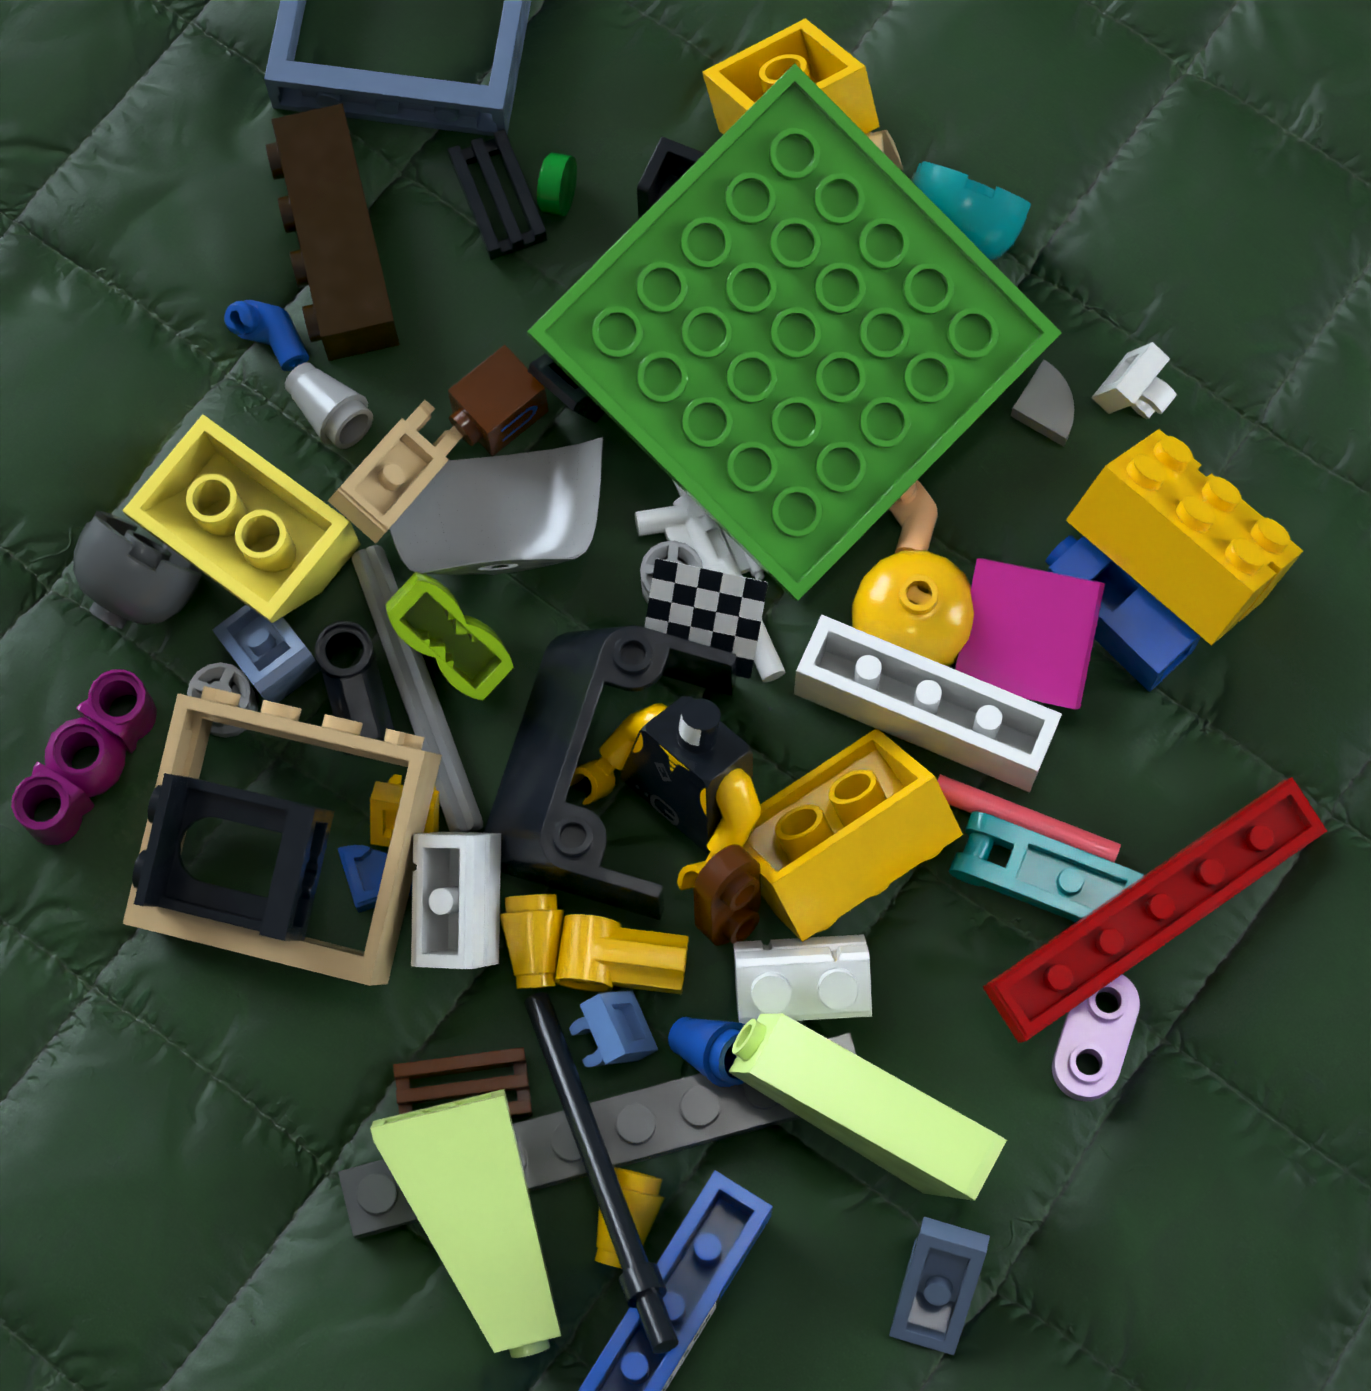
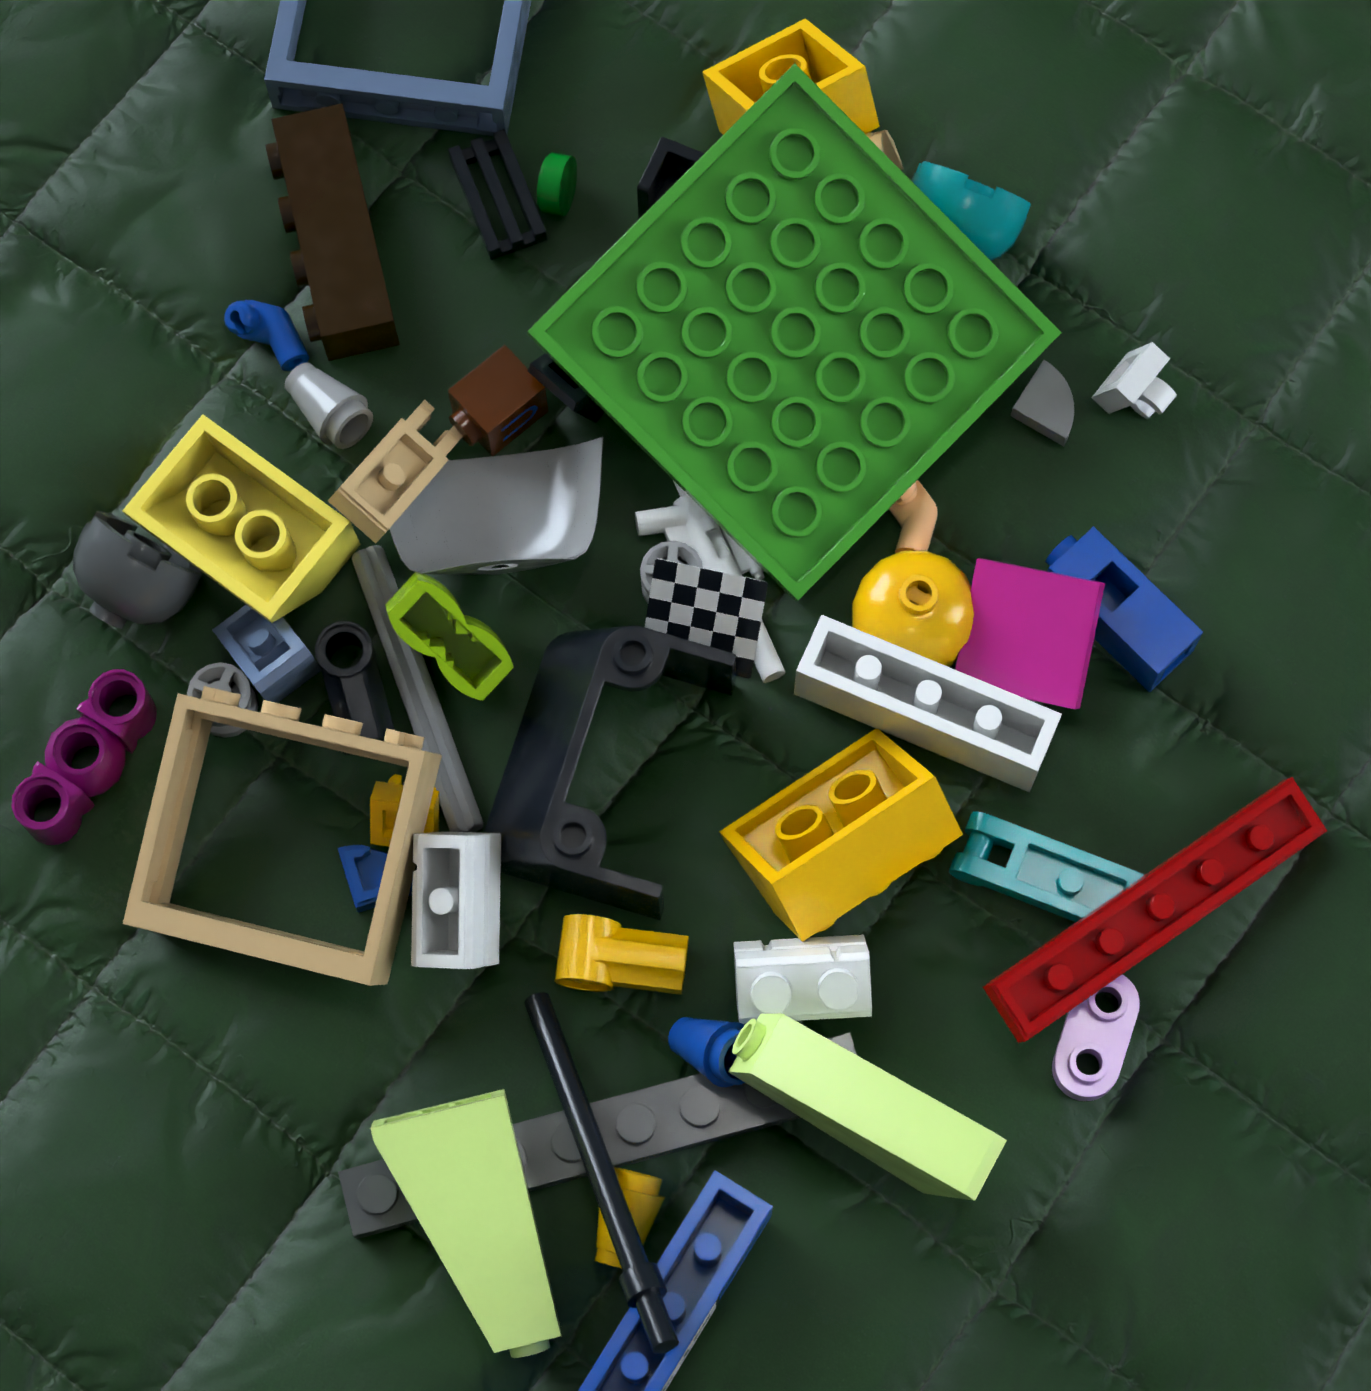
black panel [132,773,335,941] -> none
reddish brown tile [393,1047,533,1119] -> none
yellow cone [499,894,564,989] -> none
medium blue tile [569,990,658,1067] -> none
torso [570,696,761,890] -> none
reddish brown plate [693,844,761,946] -> none
sand blue slope [889,1217,990,1355] -> none
coral bar [937,774,1121,863] -> none
yellow piece [1066,429,1303,646] -> none

